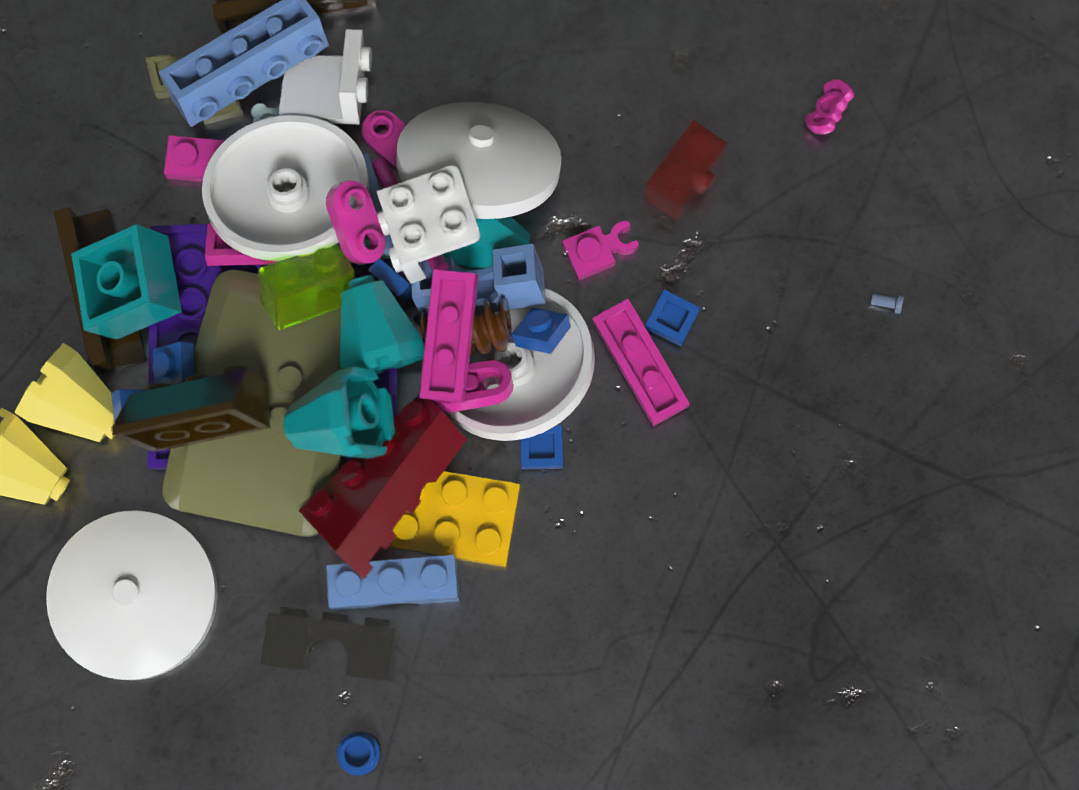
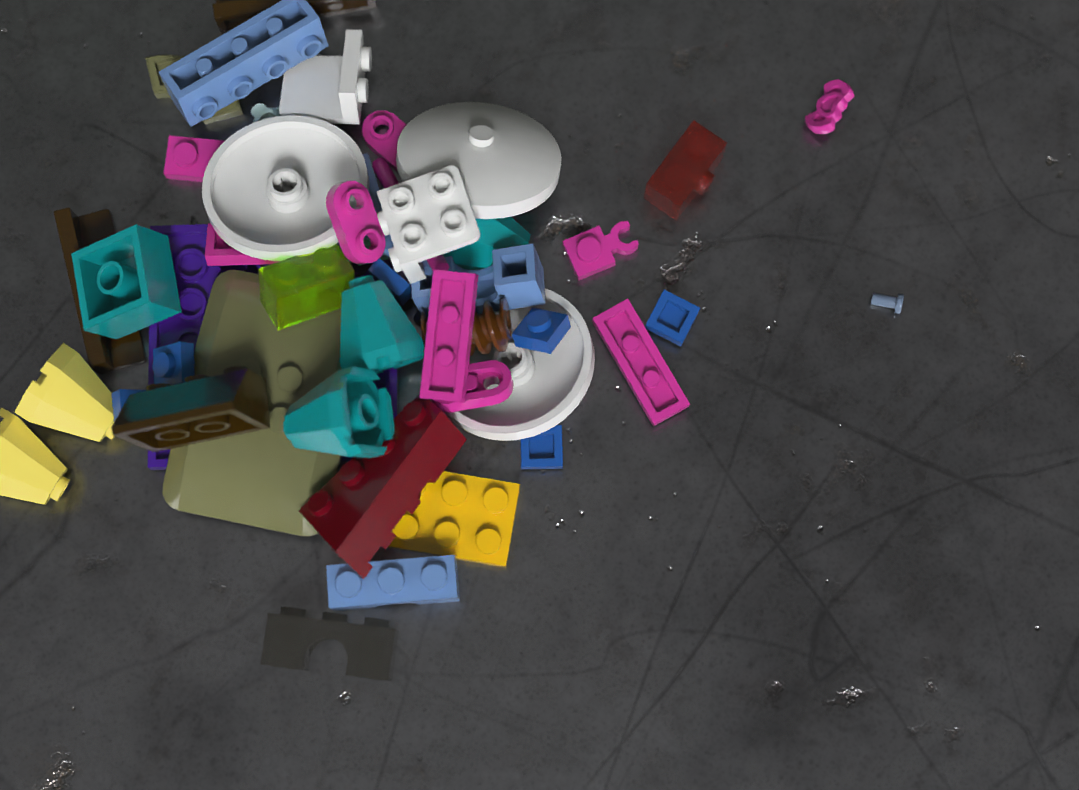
white dish [46,511,218,680] -> none
blue plate [337,732,380,775] -> none

